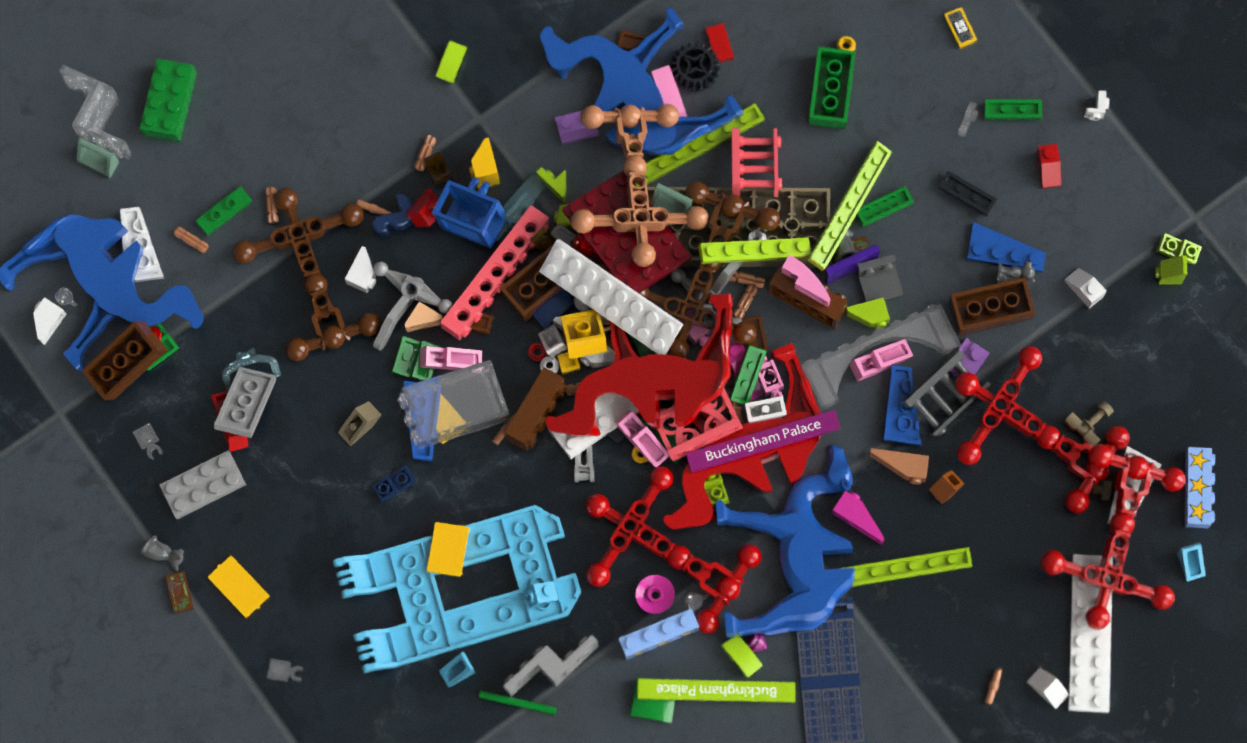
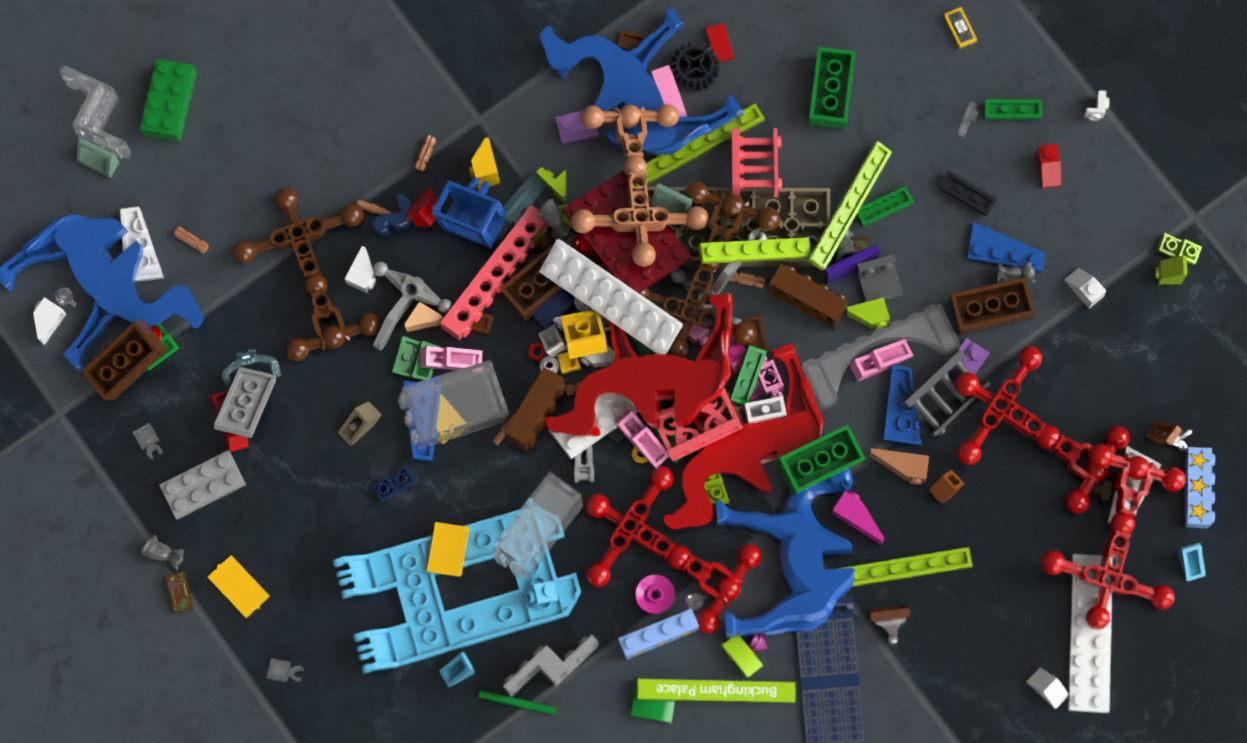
green plate [196,186,253,236] -> none
nougat axle [265,187,279,224] -> none
dark brown bracket [424,152,453,185] -> none
lime slope [436,41,467,83] -> none
magenta tile [686,410,841,473] -> none
nougat axle [733,284,757,320] -> none
bright pink slope [782,255,830,307] -> none
yellow plate [837,36,856,51] -> none
nougat piece [984,668,1002,705] -> none
dark tan bar [1064,401,1114,447] -> none
none -> clear container [492,472,583,580]
none -> dark grey animal [536,198,575,240]
none -> green brick [776,425,865,496]
none -> reddish brown piece [868,604,910,643]
none -> dark orange piece [1145,421,1192,452]

